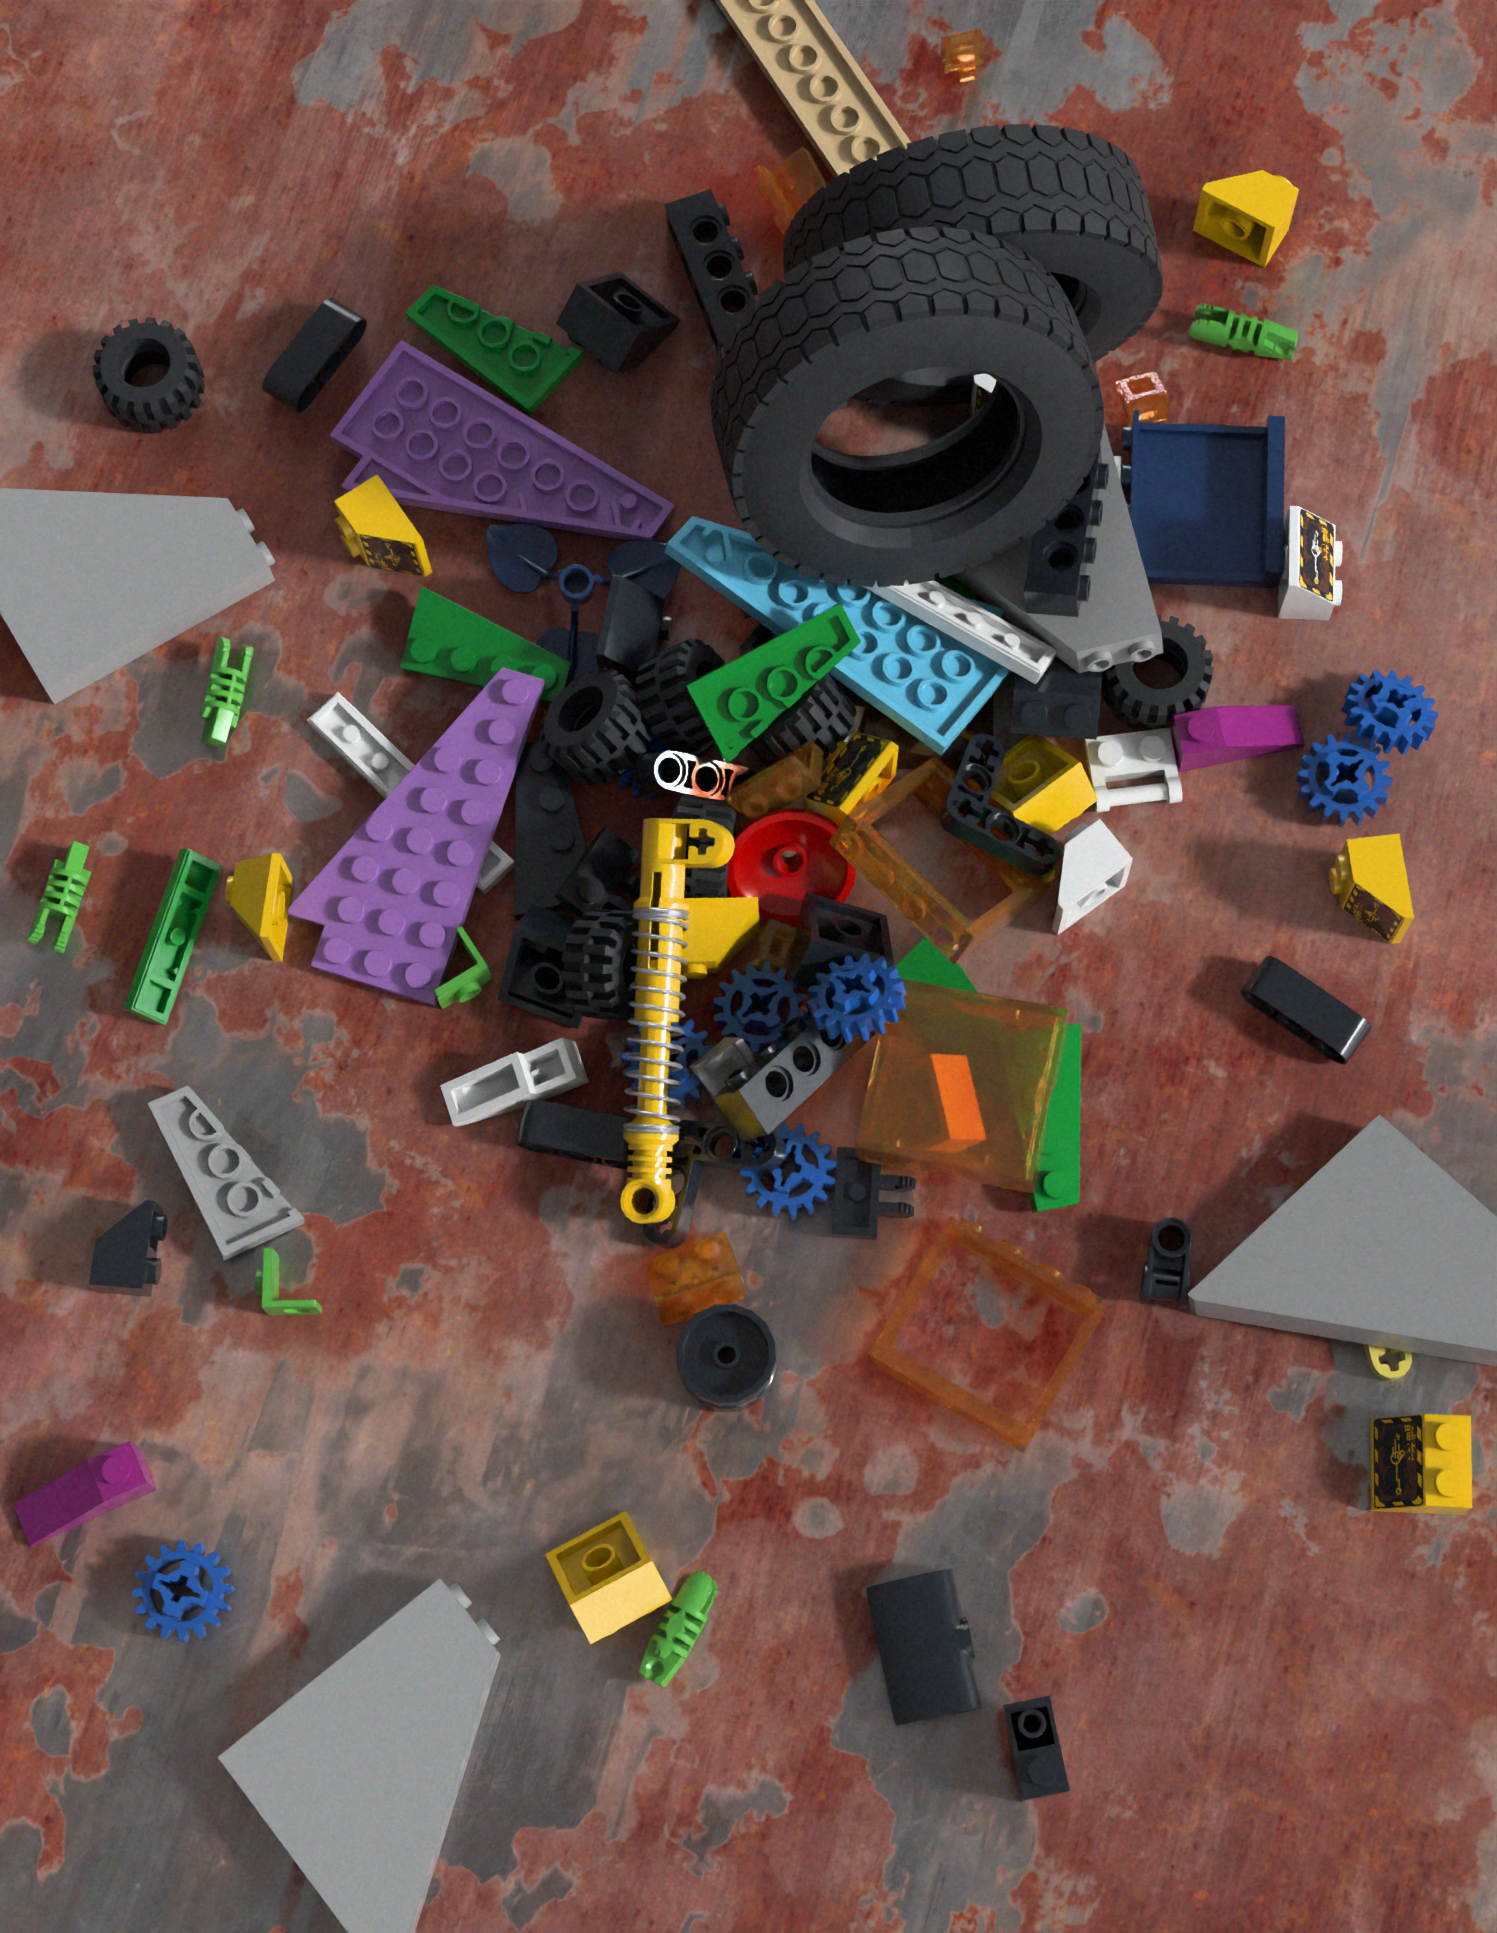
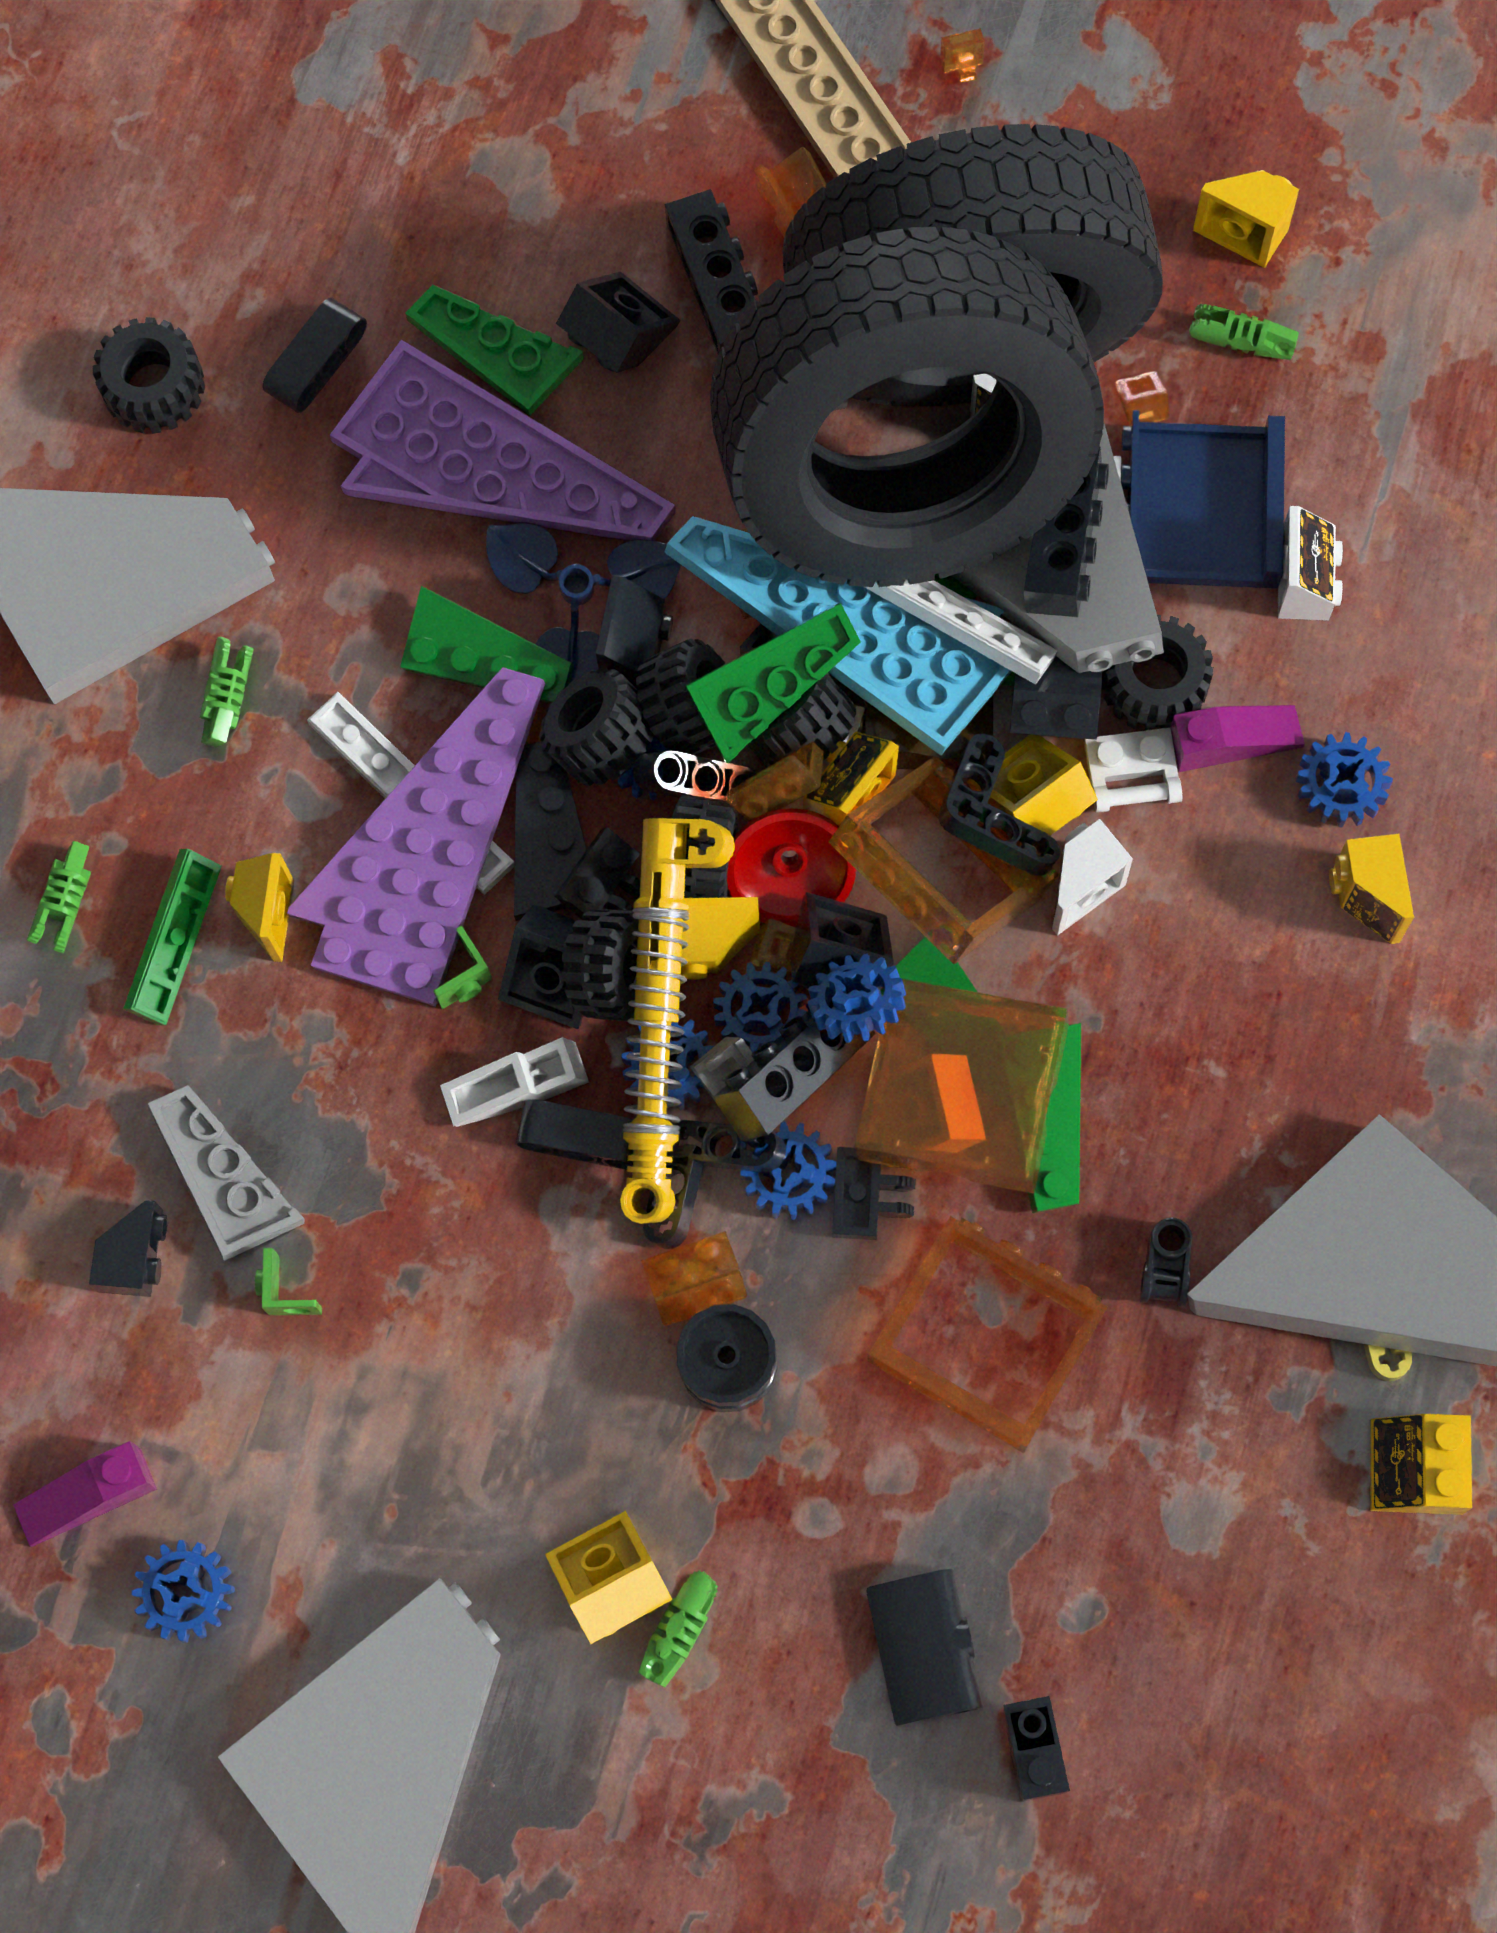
yellow slope [334,474,433,577] -> none
black beam [1240,956,1371,1065] -> none
blue gear [1341,670,1438,755] -> none

